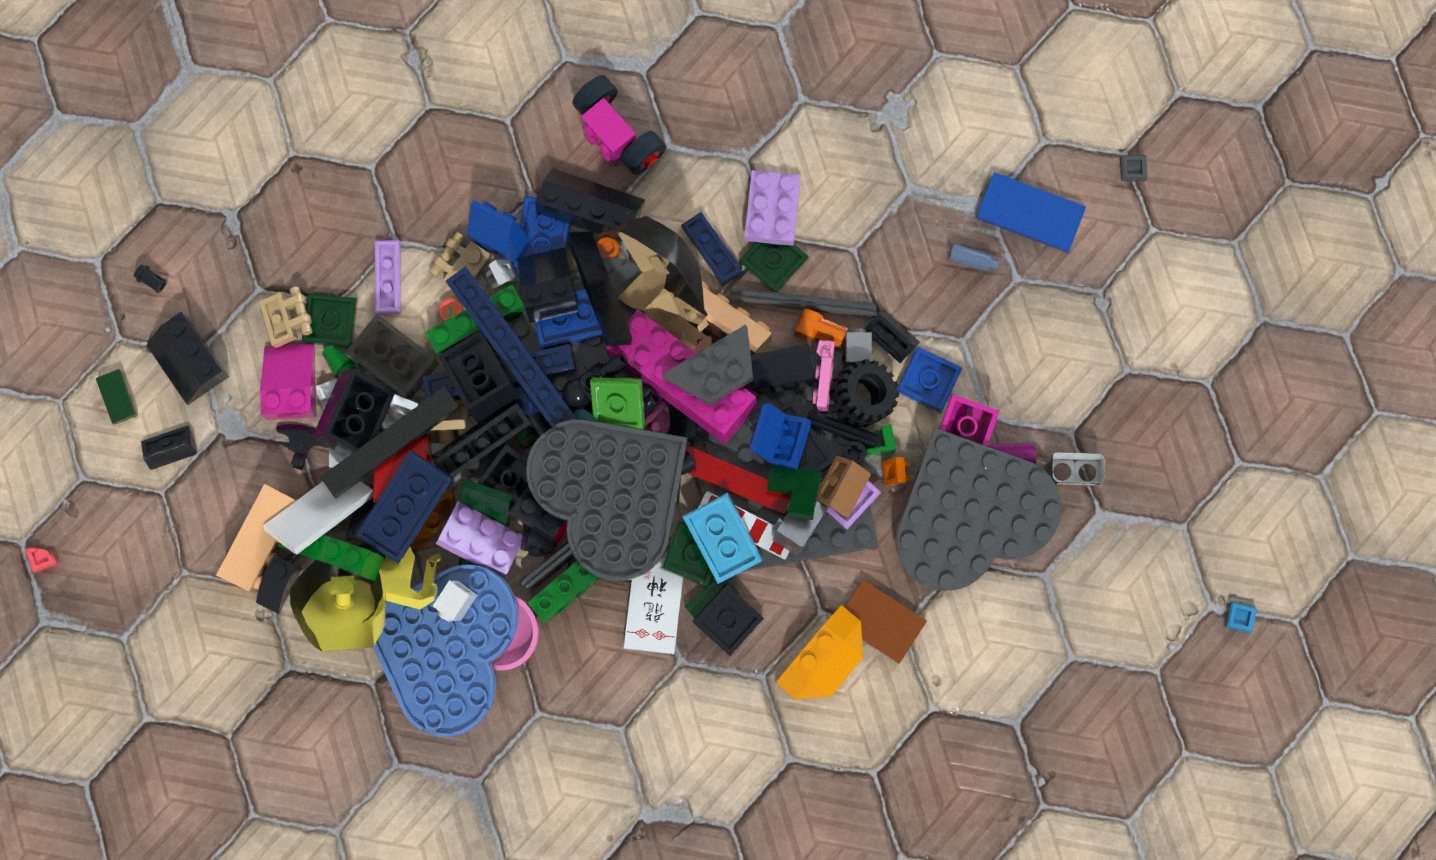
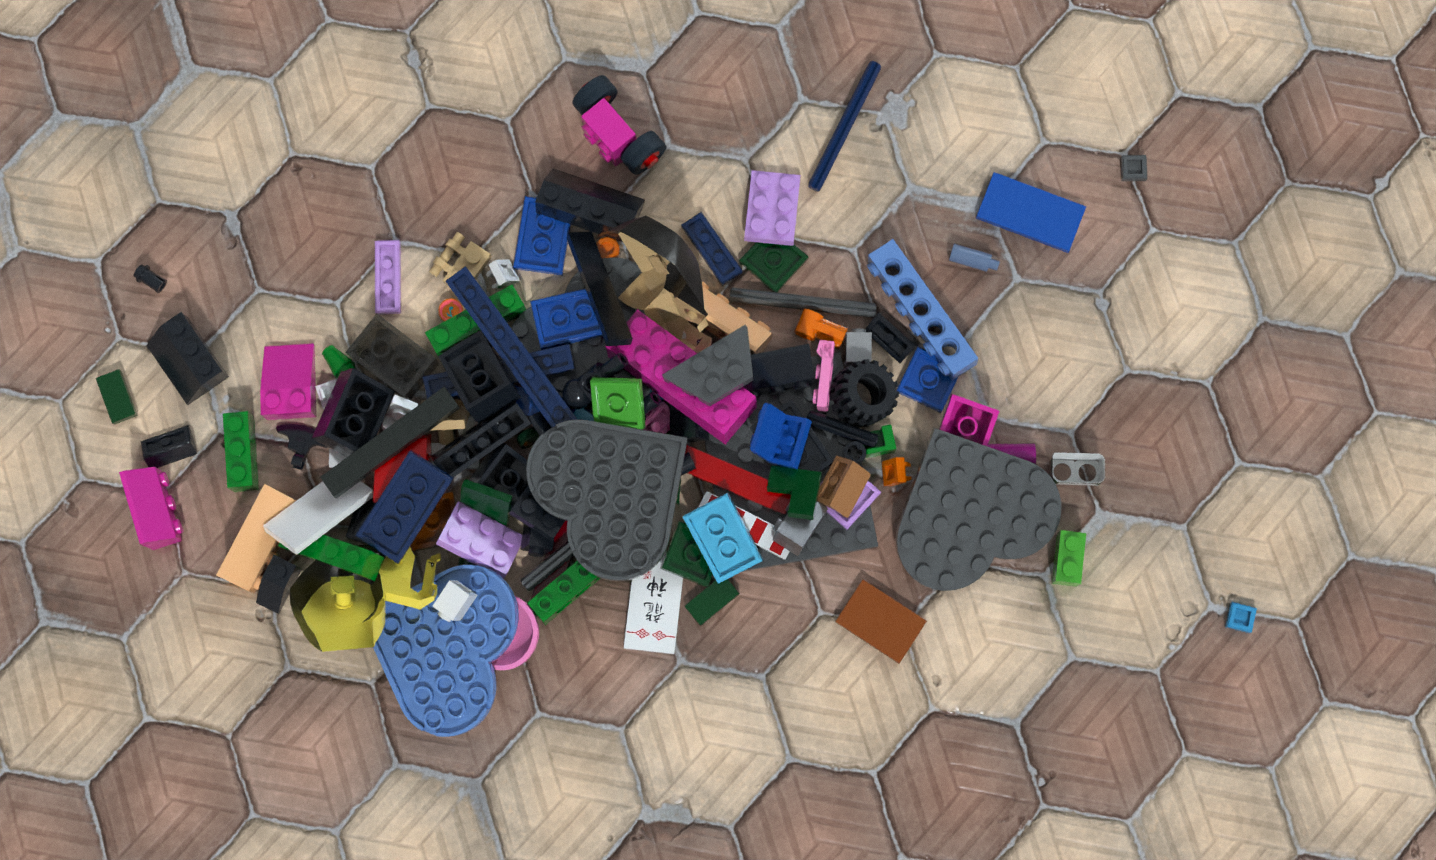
coral tile [25,547,59,573] -> none
tan plate [259,287,312,348] -> none
dark green tile [301,293,358,348] -> none
blue slope [467,200,530,263] -> none
black slope [517,247,579,323] -> none
black tile [691,584,764,656] -> none
light orange wedge [776,605,864,699] -> none
none -> dark pink slope [119,467,183,550]
none -> green brick [223,411,259,492]
none -> dark blue axle [808,61,881,192]
none -> medium blue brick [867,239,978,381]
none -> bright green brick [1052,530,1086,587]

